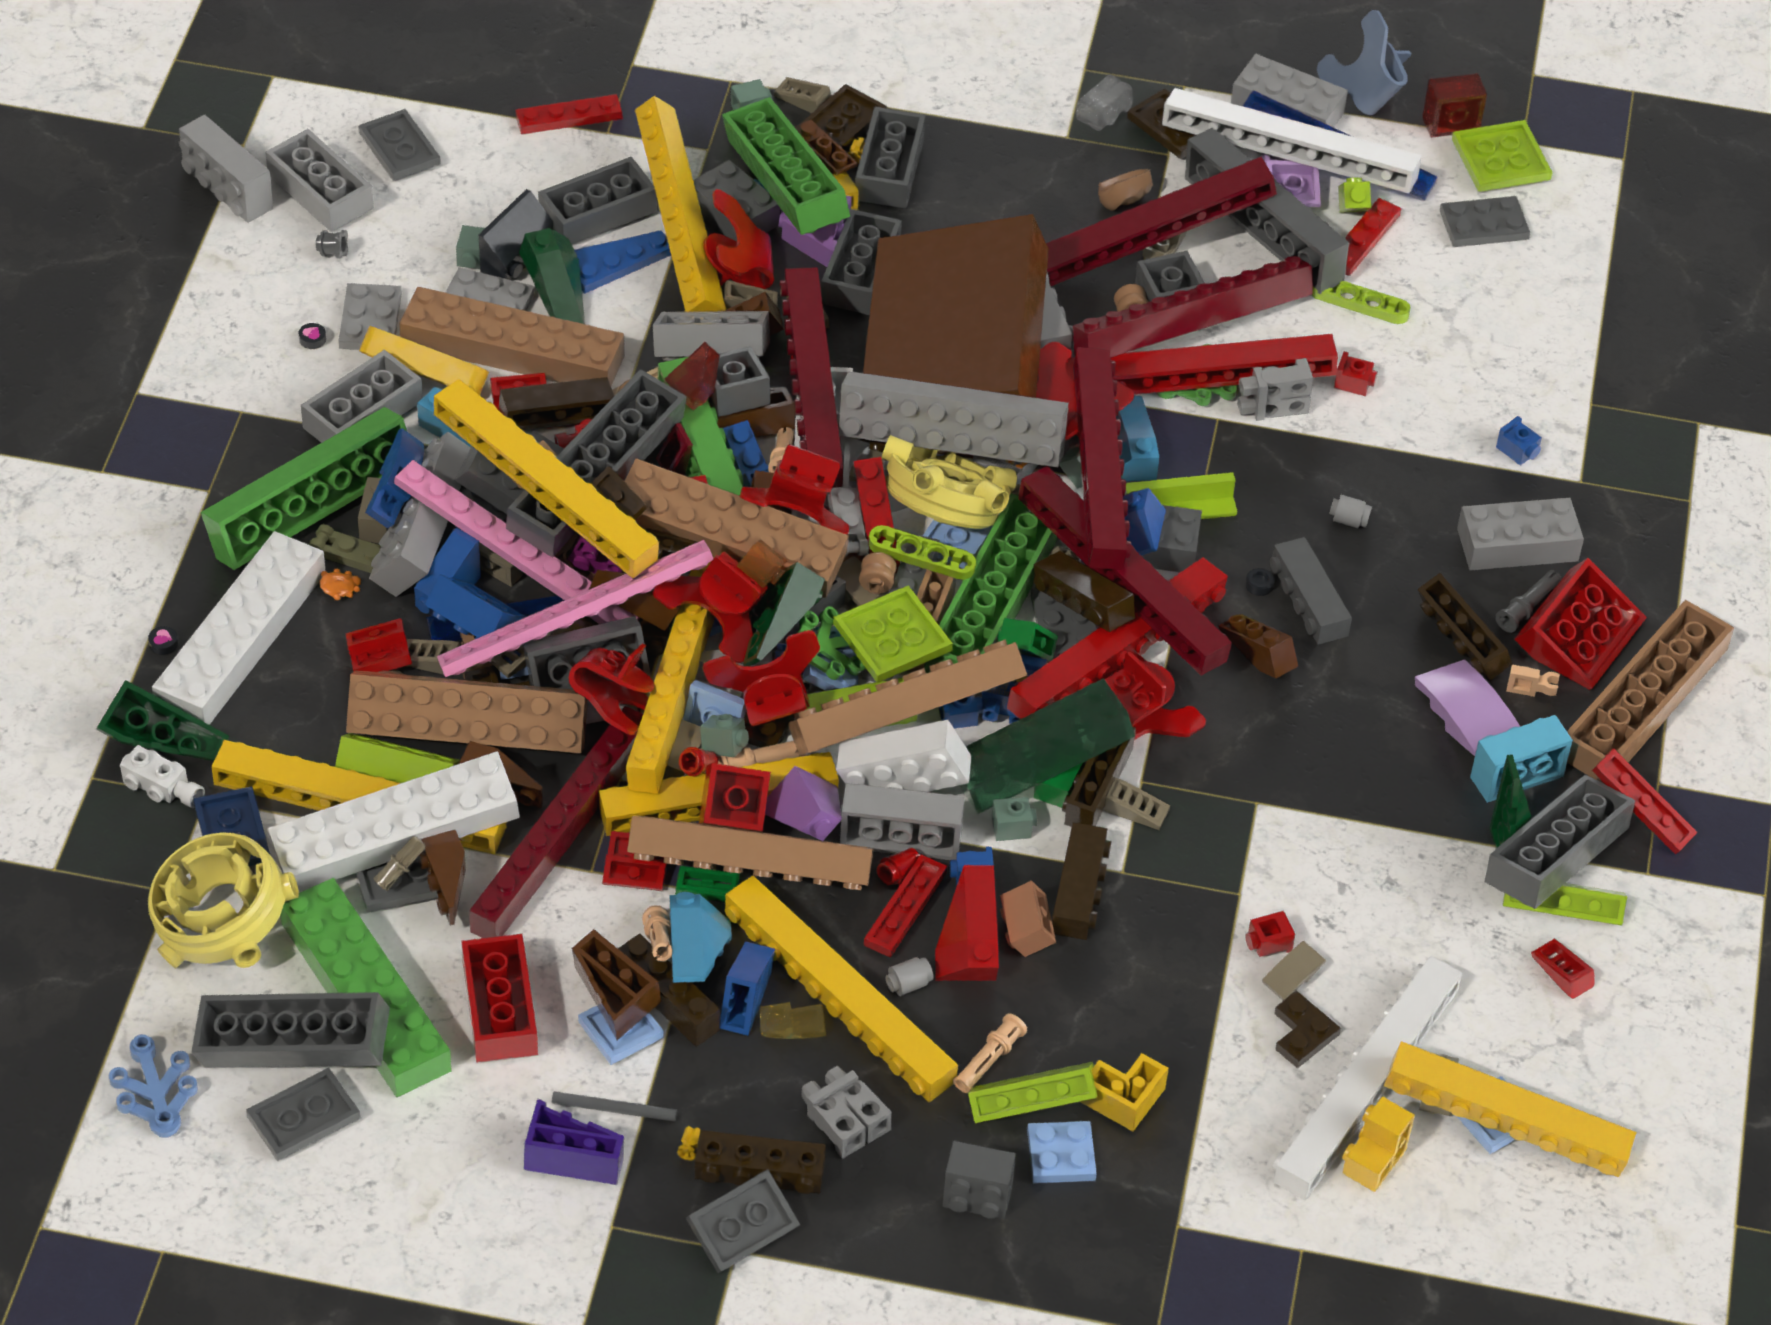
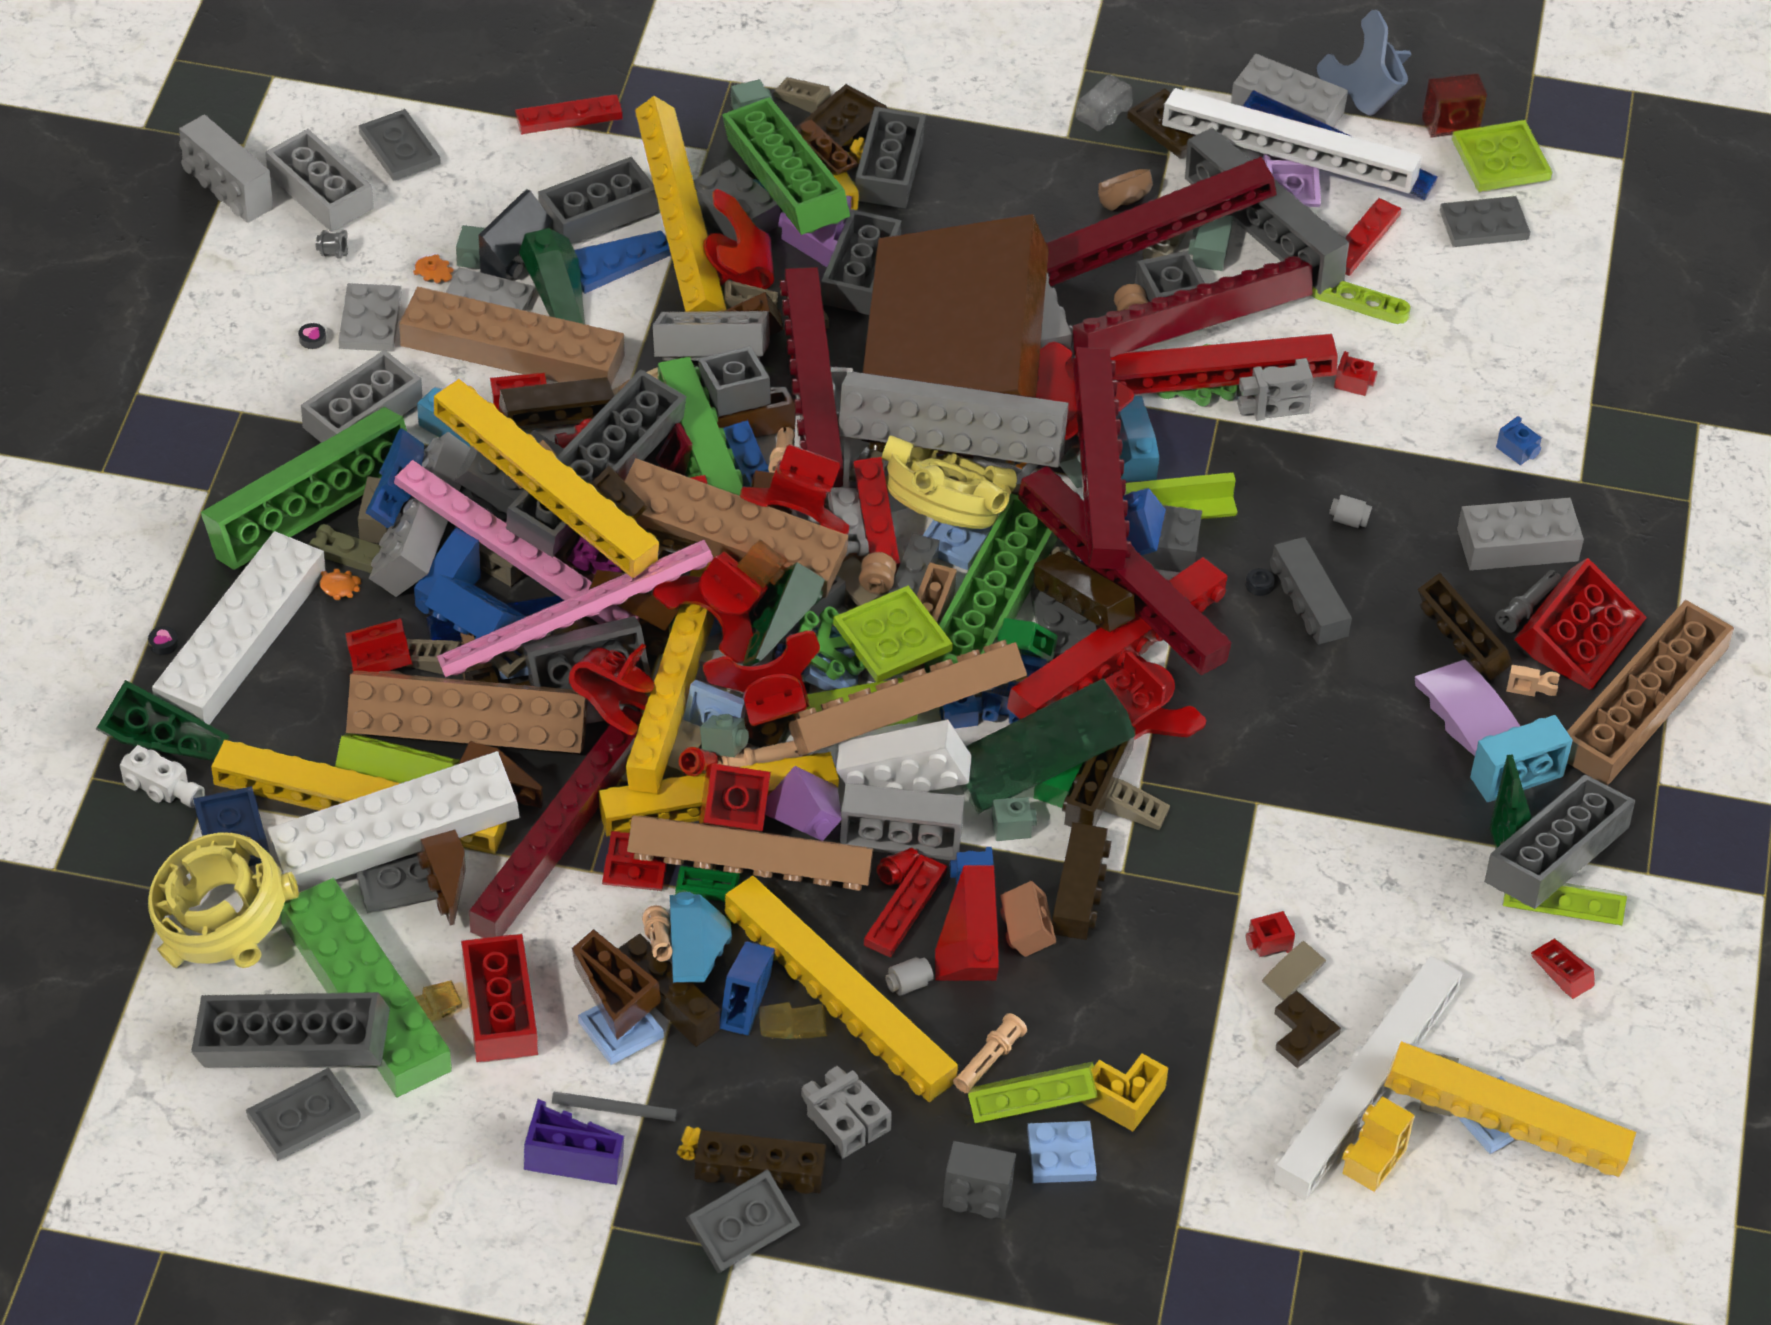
medium blue plant [109,1034,198,1138] -> none
yellow beam [359,326,489,395] -> none
dark tan axle [373,836,425,891] -> none
clear red slope [664,341,720,411] -> none
lime beam [869,525,976,580] -> none
reddish brown slope [1218,614,1298,678] -> none
lime brick [1338,177,1371,213] -> none
red plate [1592,748,1697,854] -> none
none -> orange piece [413,254,454,284]
none -> clear yellow slope [415,980,462,1022]
none -> sand green brick [1188,215,1233,271]

